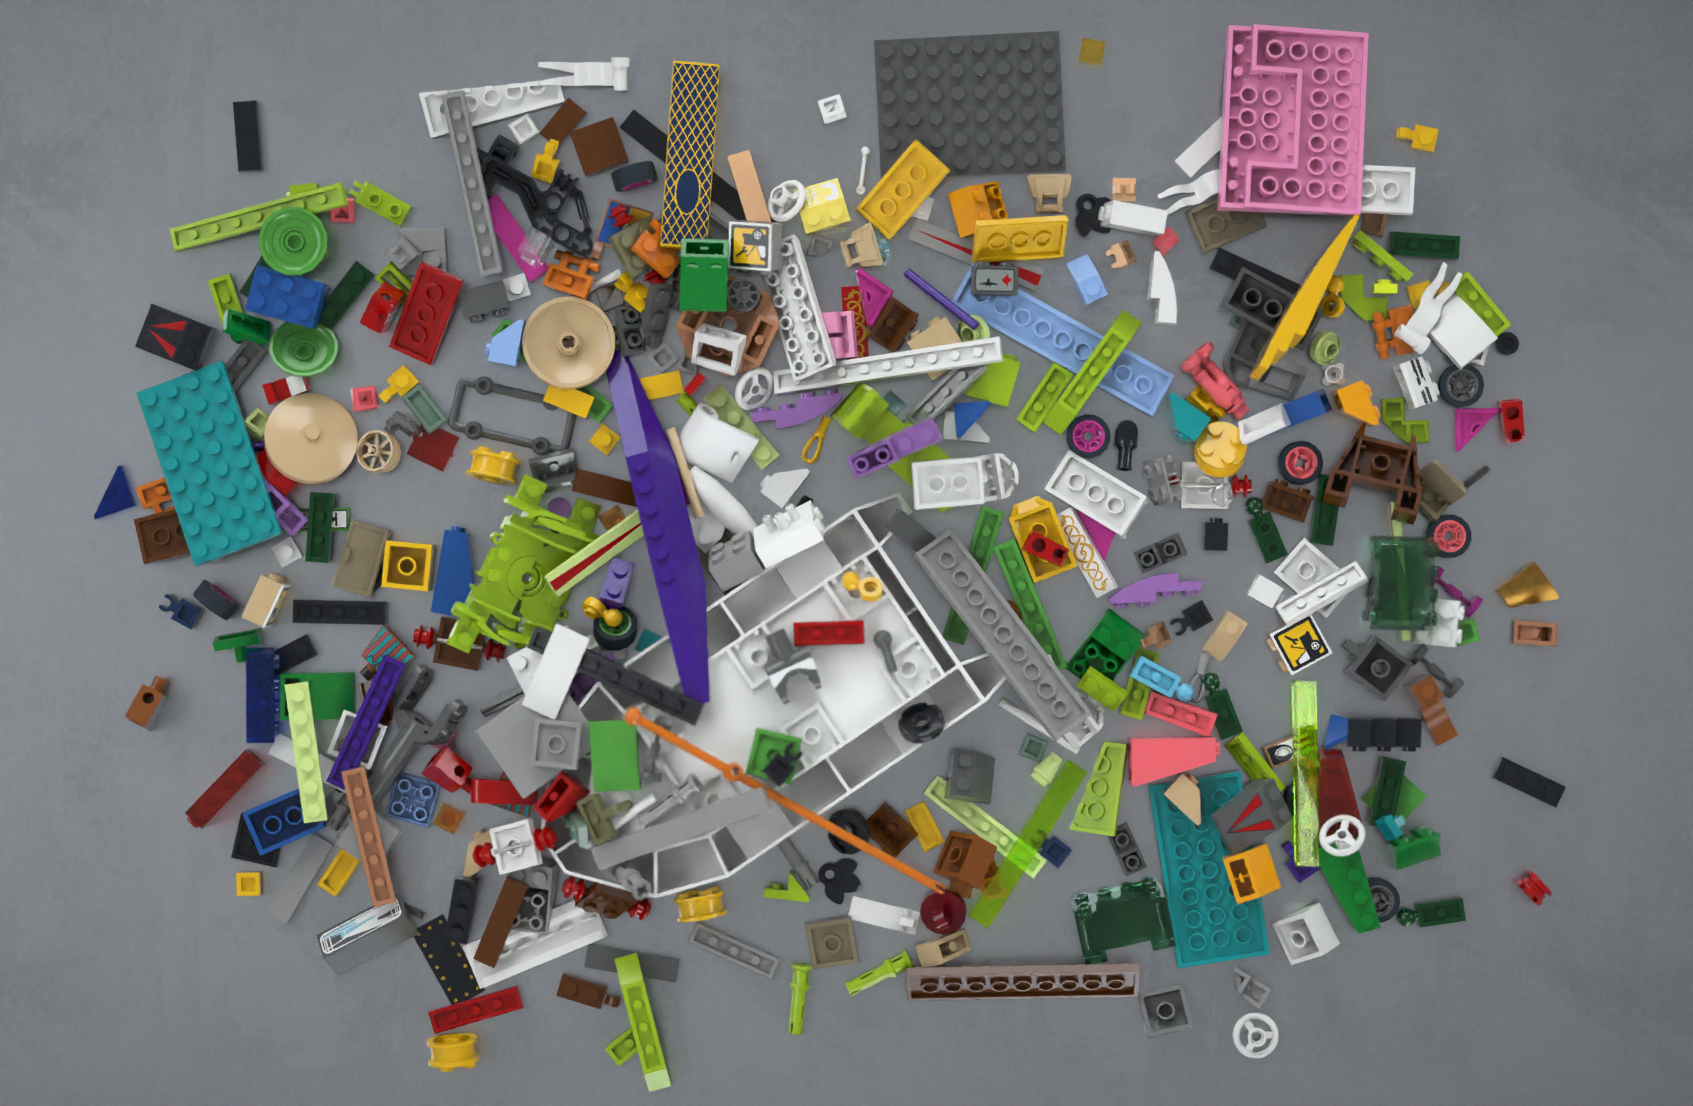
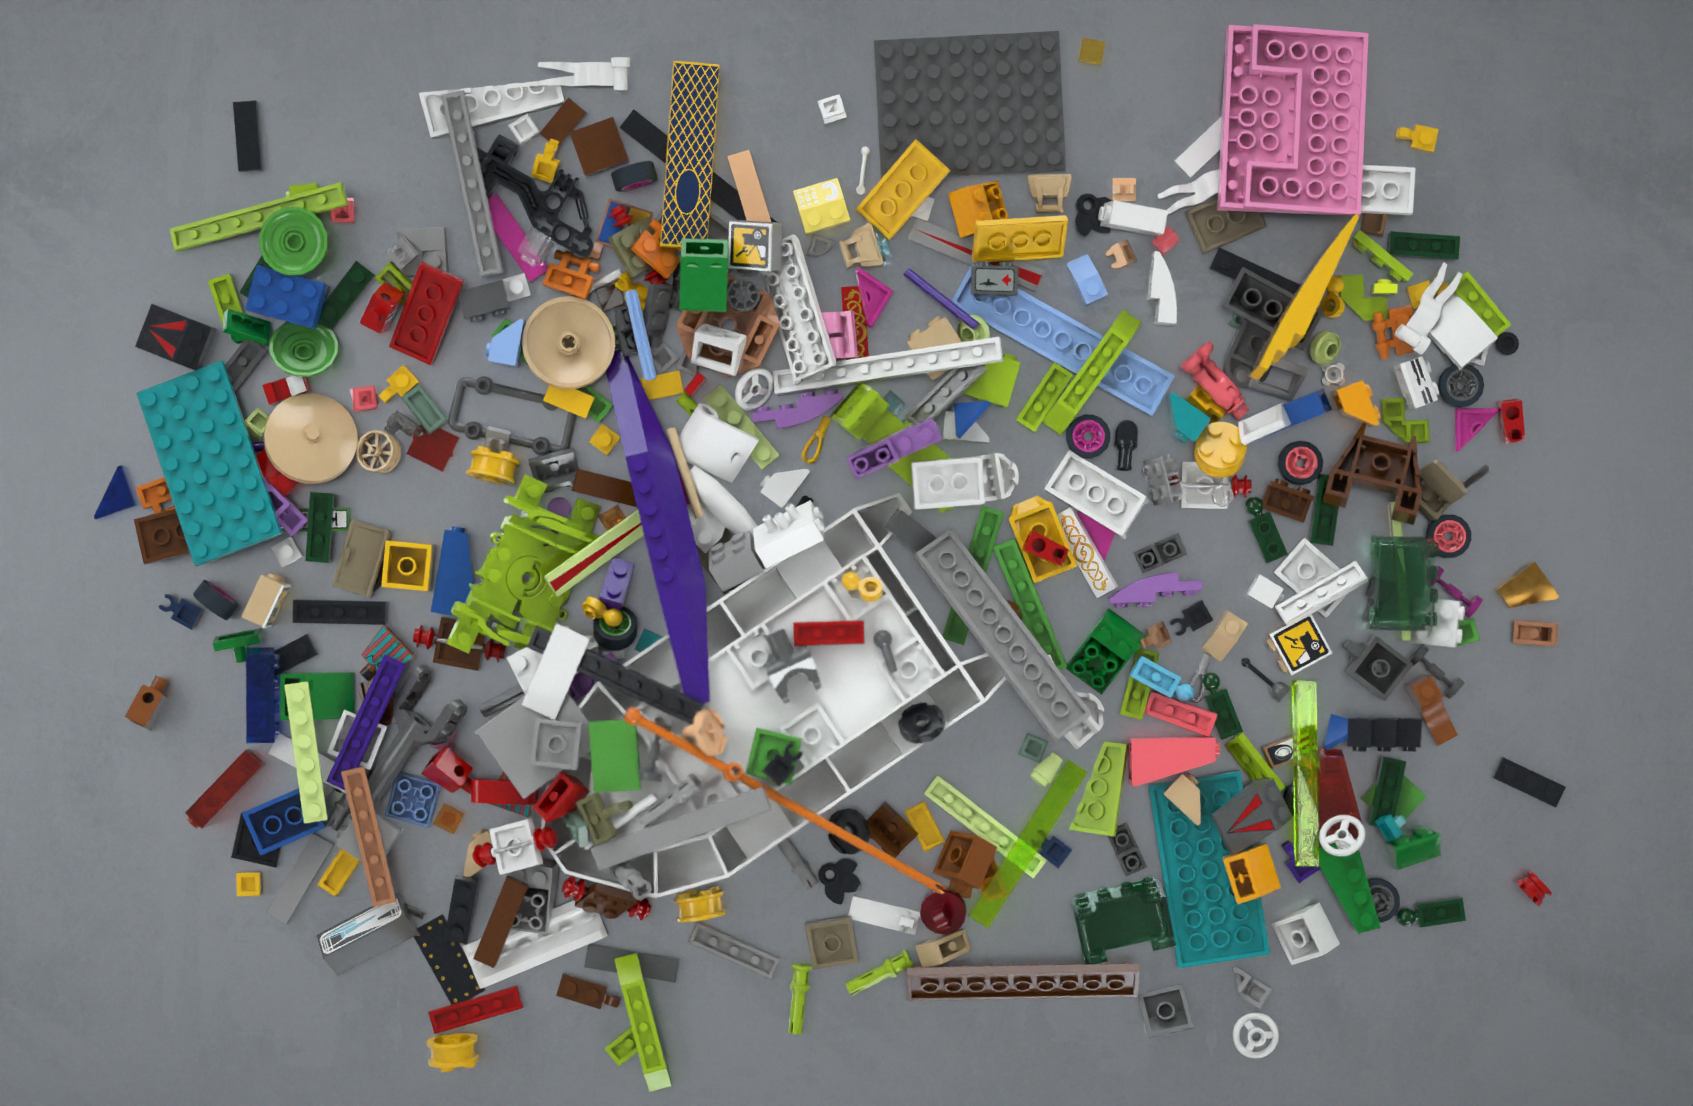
lime hinge [348,181,412,227] -> none
lime slope [763,870,810,903] -> none
white piece [767,180,806,222] -> none
reddish brown bracket [866,297,919,353] -> none
dark grey slope [945,748,995,805] -> none
white bar [998,697,1081,754] -> none
lime plate [1076,666,1128,712] -> none
black brick [1202,518,1228,551] -> none
none -> light grey tile [484,426,511,454]
none -> light blue axle [625,290,656,380]
none -> light nougat tile [681,709,727,756]
none -> hinge [1241,658,1291,702]

